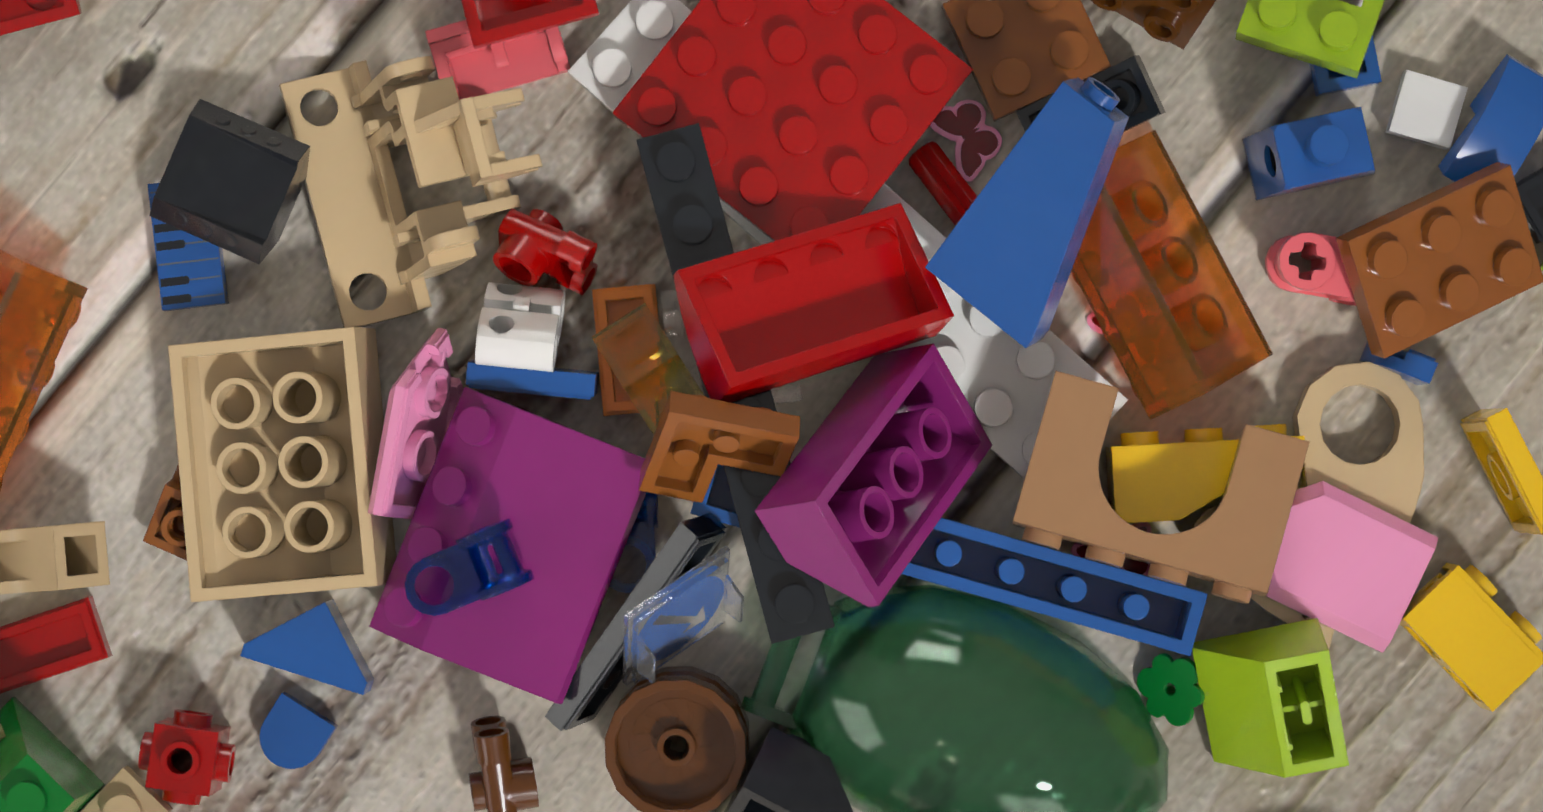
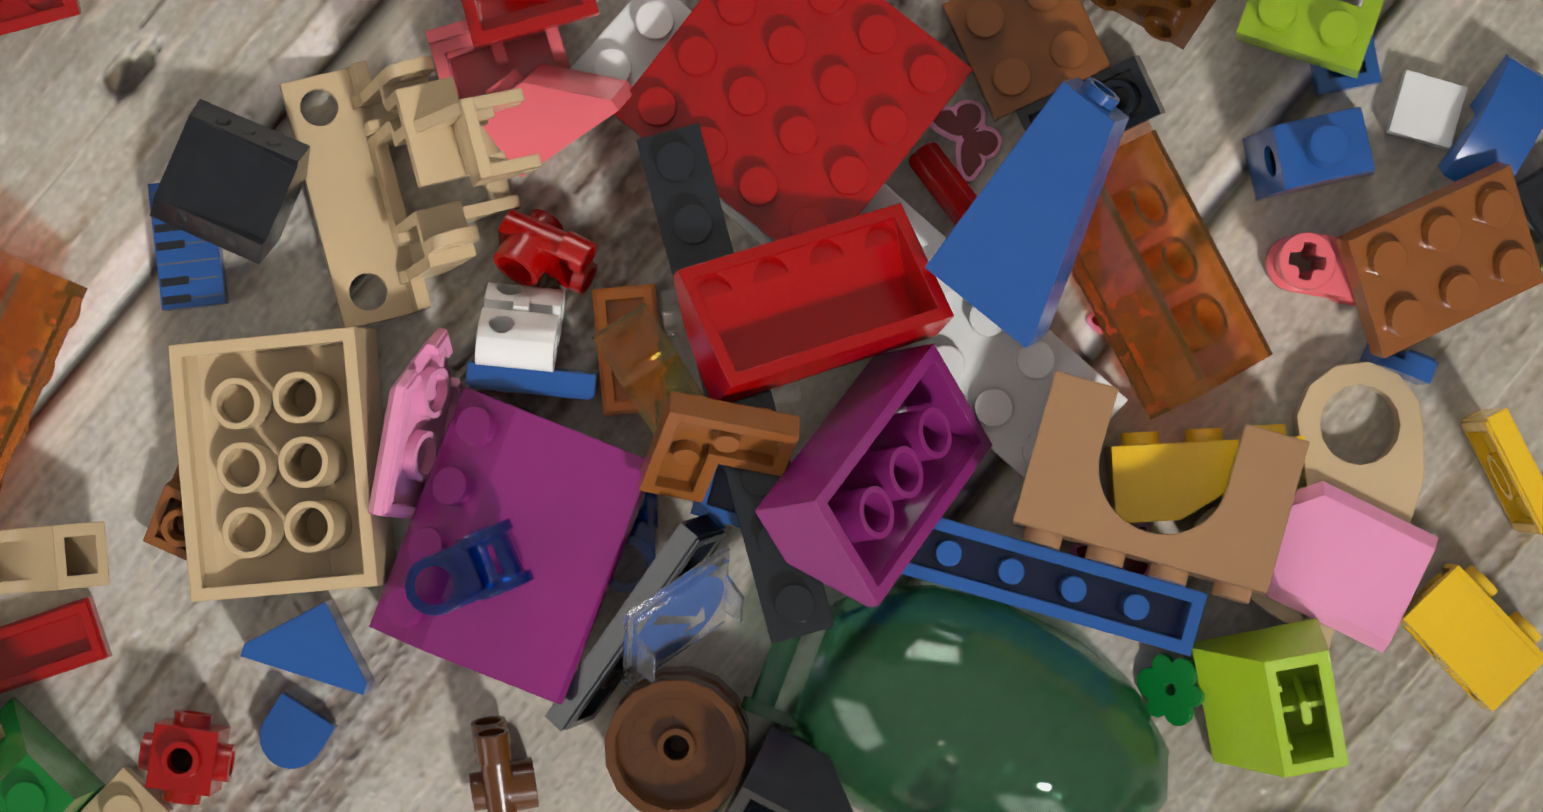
none -> coral slope [483,63,632,177]

